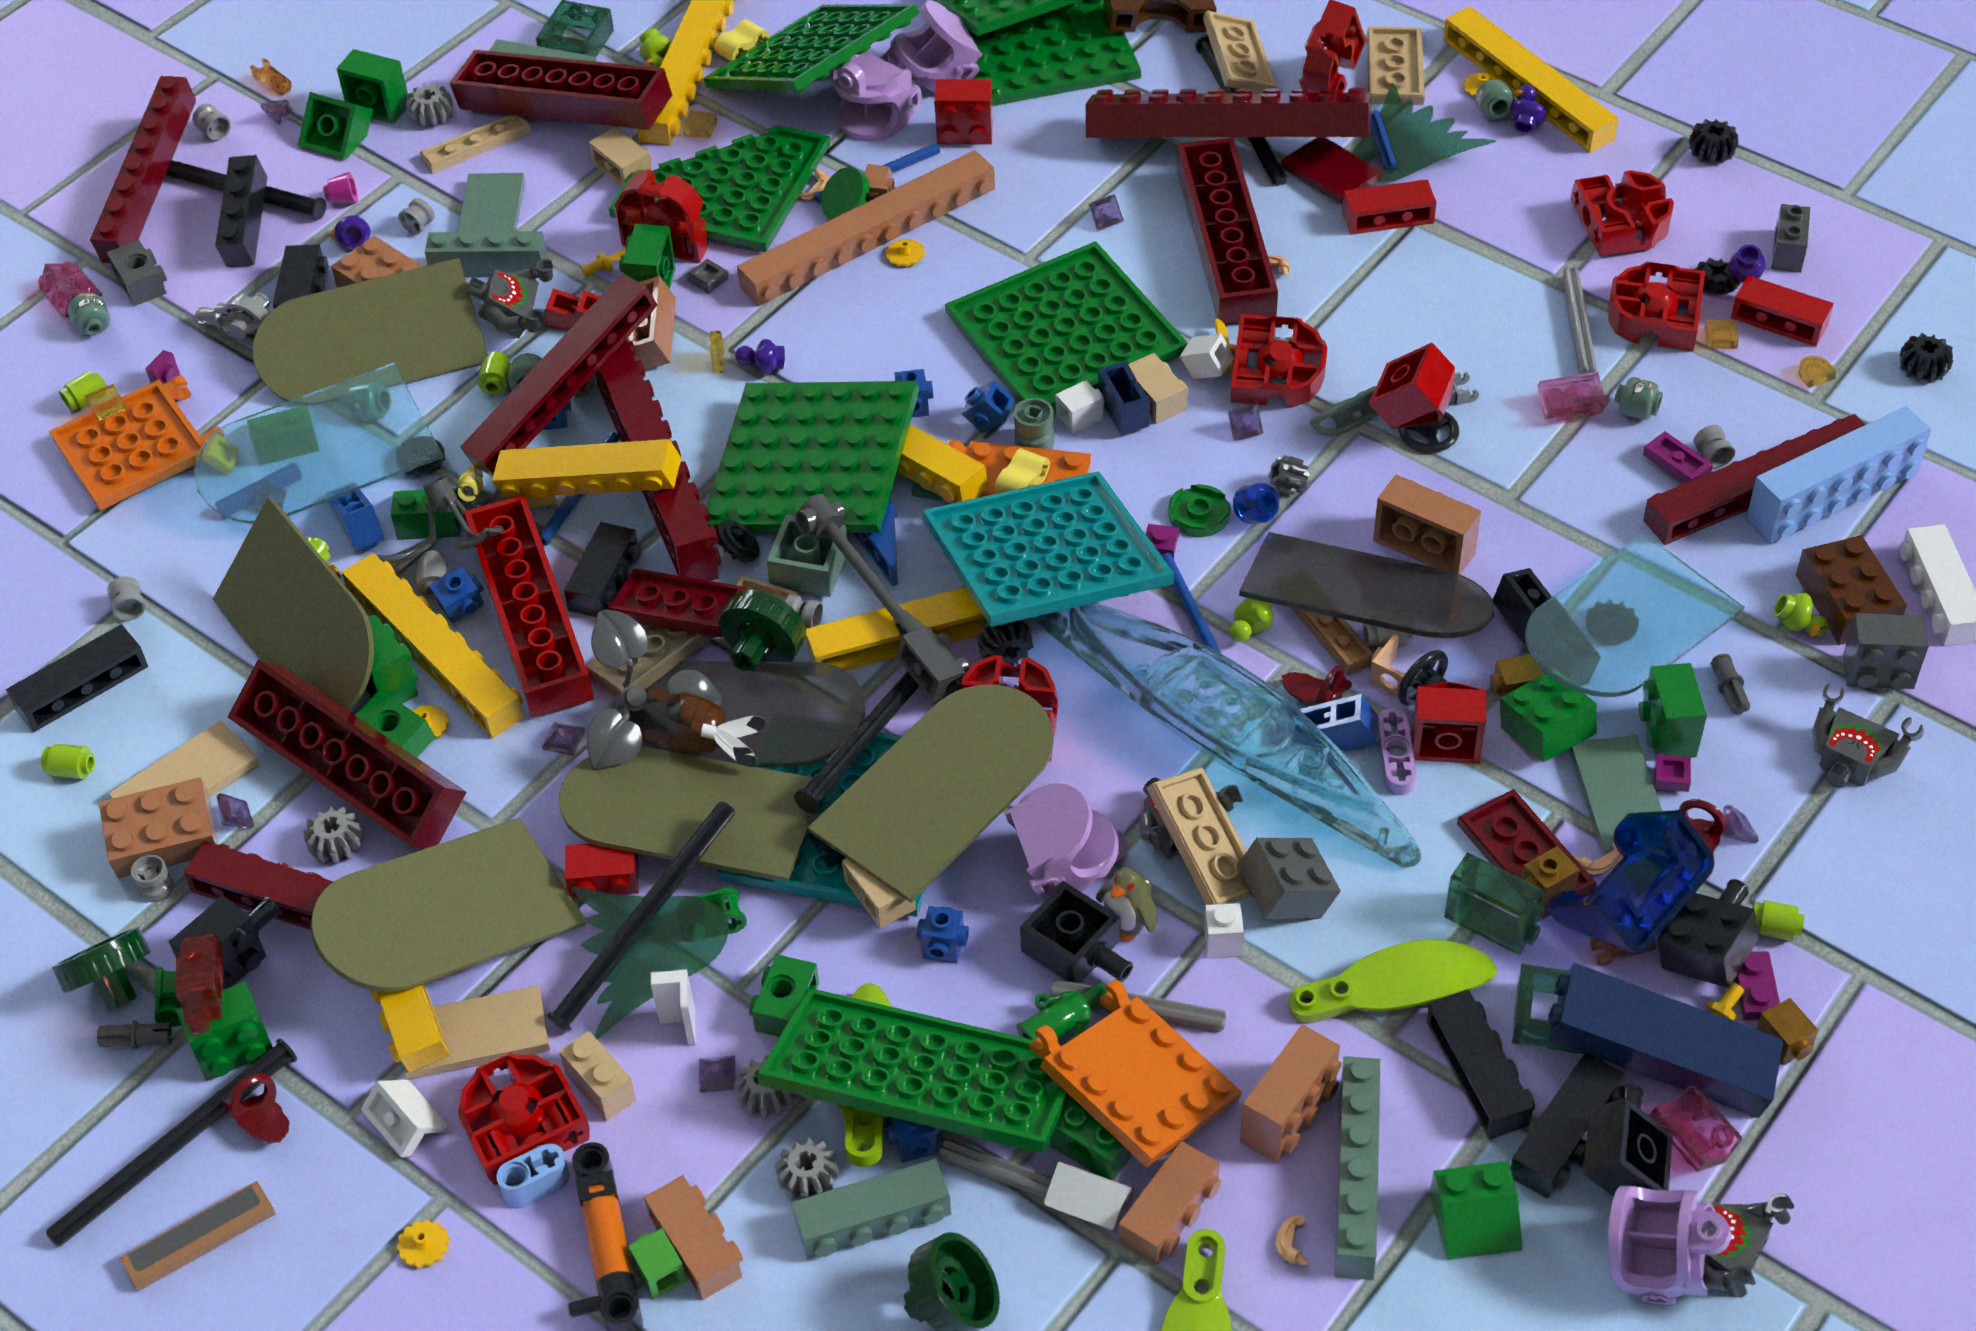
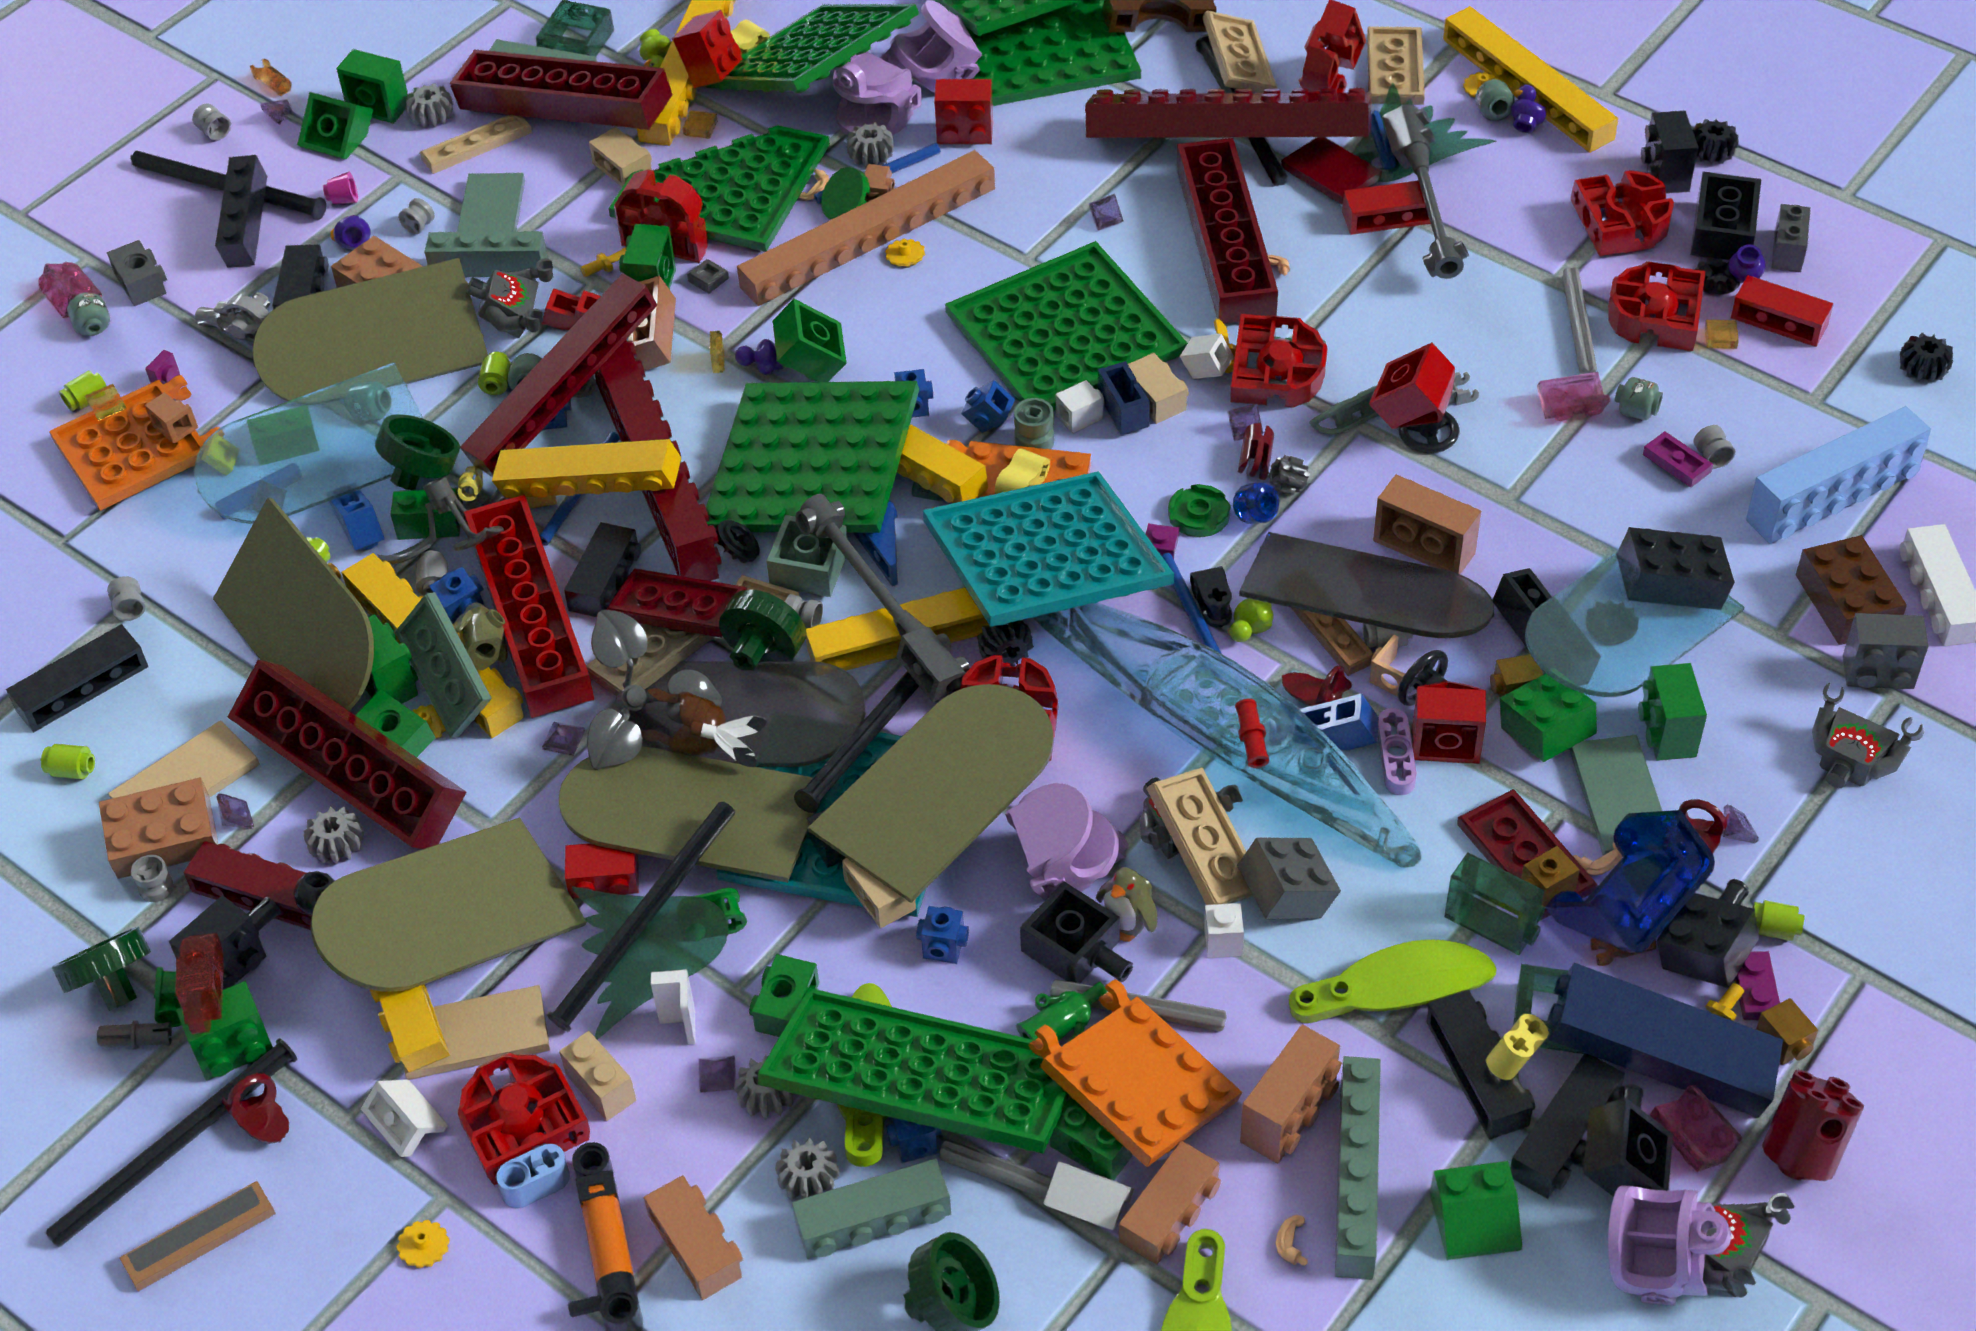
dark red brick [90,76,197,263] -> none
bright green brick [628,1228,687,1299] -> none
dark red brick [1643,414,1866,545] -> none
magenta plate [1654,754,1691,792] -> none
dark grey axle [1710,654,1750,715] -> none
lime animal [1773,593,1829,637] -> none
clear yellow tile [1798,356,1837,388] -> none
none -> nougat brick [145,392,199,444]
none -> black piece [293,871,335,915]
none -> dark green piece [375,414,460,490]
none -> sand green tile [395,592,492,738]
none -> olive animal [453,602,508,671]
none -> red brick [672,10,742,88]
none -> green brick [772,299,847,382]
none -> light grey gear [847,122,894,168]
none -> black piece [1190,566,1232,627]
none -> red pin [1235,698,1270,768]
none -> dark red arm [1238,423,1274,480]
none -> dark grey bar [1382,104,1469,279]
none -> light yellow axle [1486,1014,1549,1080]
none -> black brick [1616,527,1735,610]
none -> black brick [1641,110,1698,193]
none -> black brick [1690,171,1761,260]
none -> dark red cylinder [1762,1070,1864,1181]

